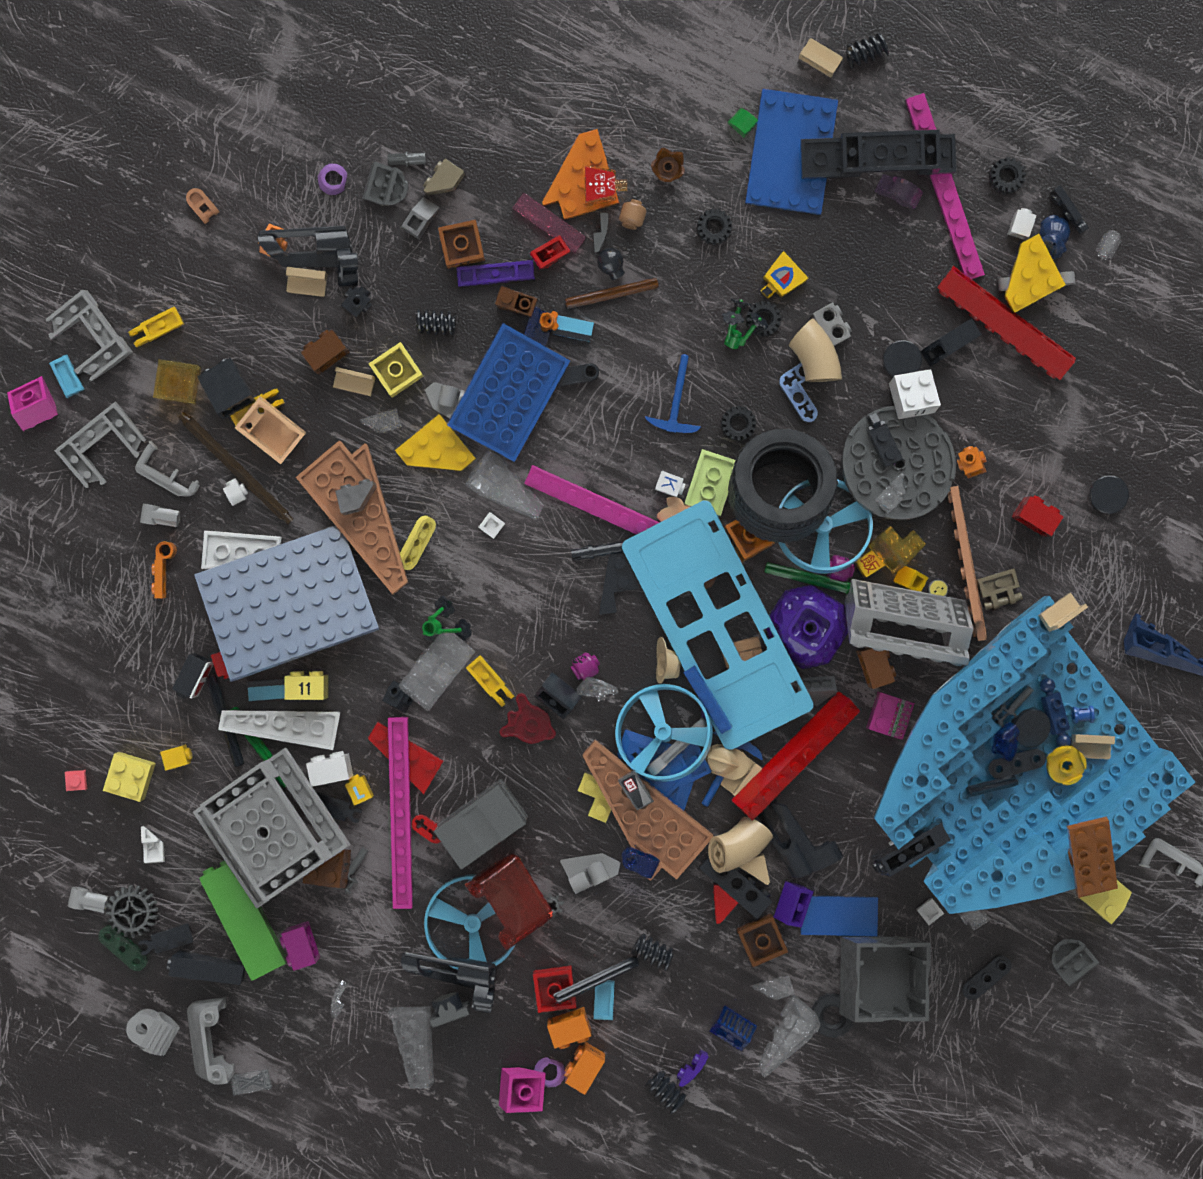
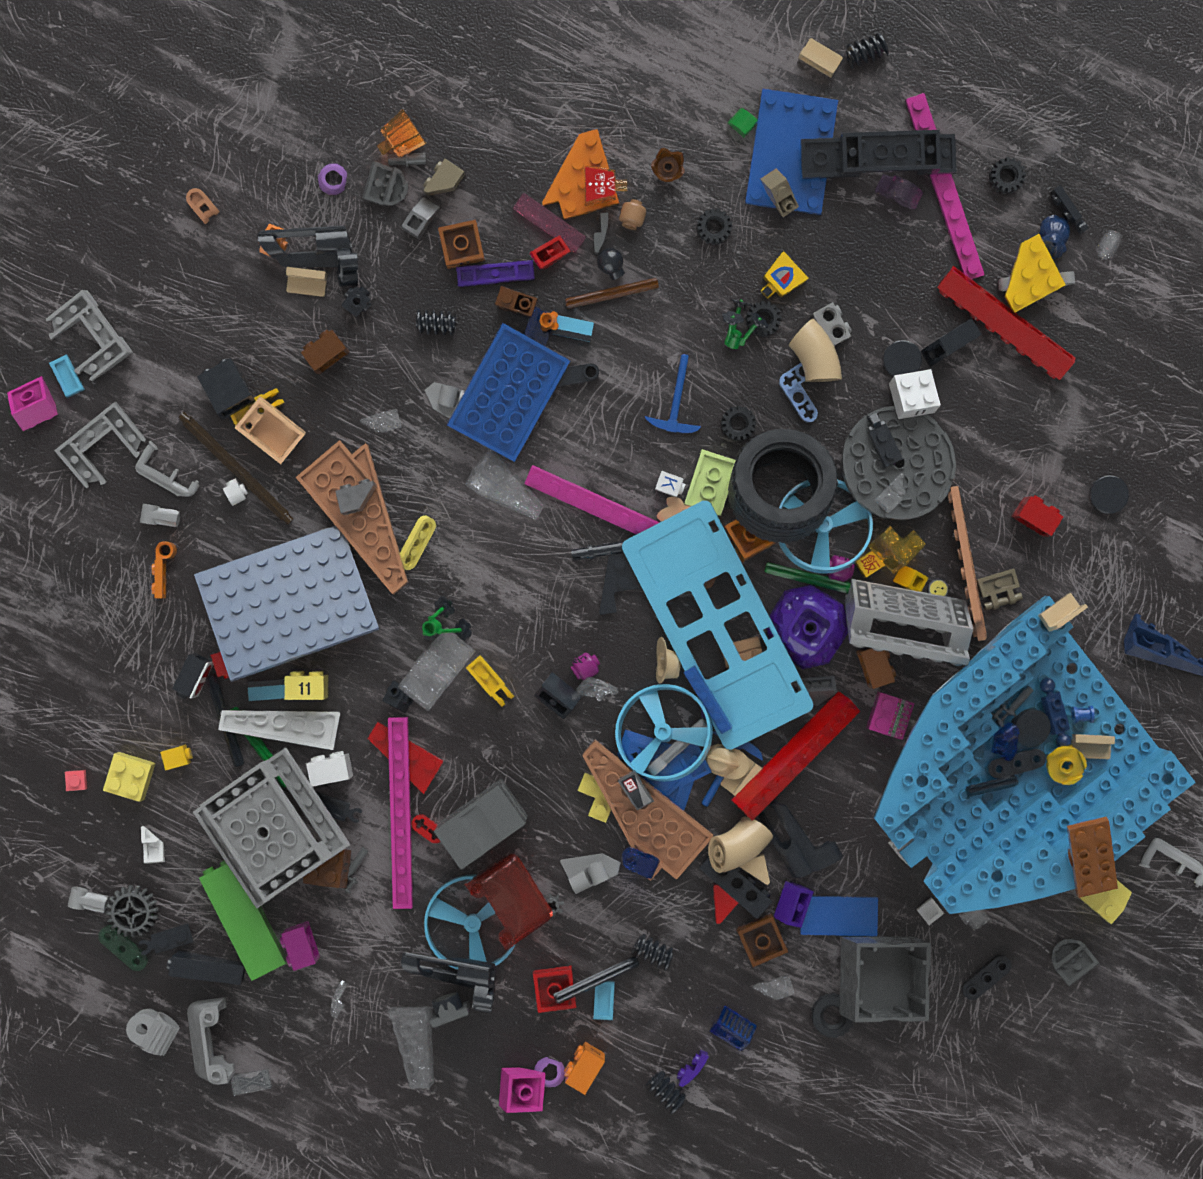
yellow hinge [128,306,184,347] -> none
clear yellow brick [153,359,201,405] -> none
white tile [201,531,282,569] -> none
tan panel [333,367,375,397] -> none
yellow brick [345,774,374,806] -> none
light yellow brick [369,342,424,397] -> none
yellow plate [395,414,476,471] -> none
white plate [478,512,505,539] -> none
dark red tile [499,693,556,744] -> none
orange brick [547,1007,591,1049] -> none
clear wedge [759,995,820,1077] -> none
black slope [871,822,951,877] -> none
orange brick [957,446,987,478] -> none
white brick [1008,208,1036,240] -> none
none -> clear orange torso [377,110,426,157]
none -> dark tan slope [760,168,799,217]

